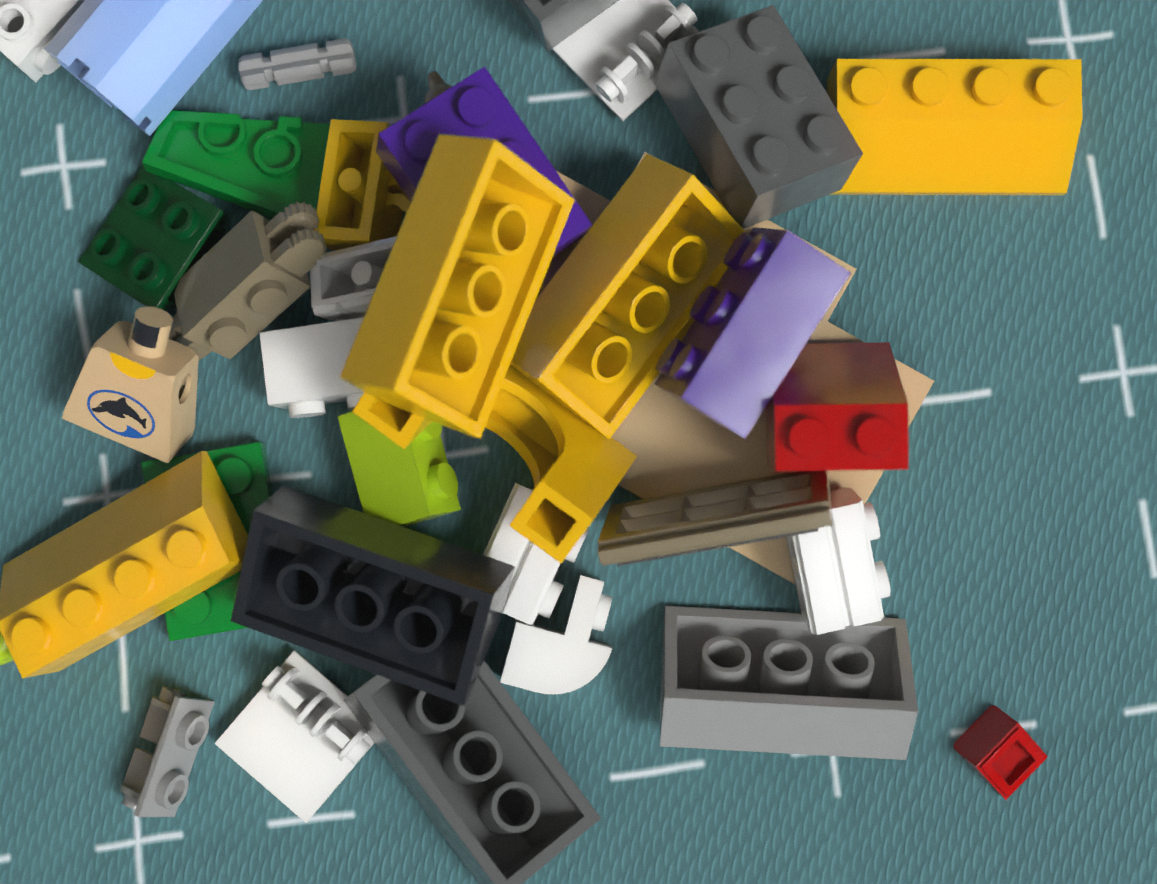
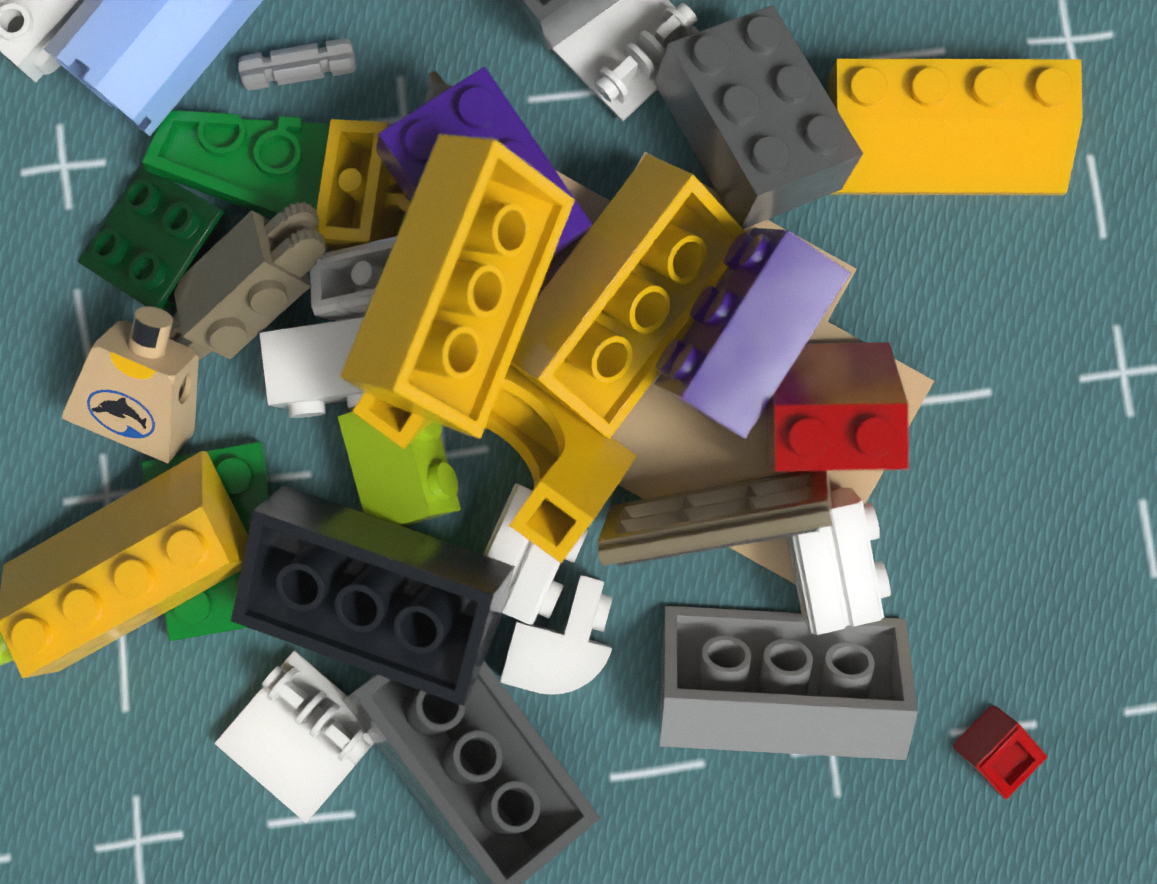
light grey hinge [120,686,215,817] -> none

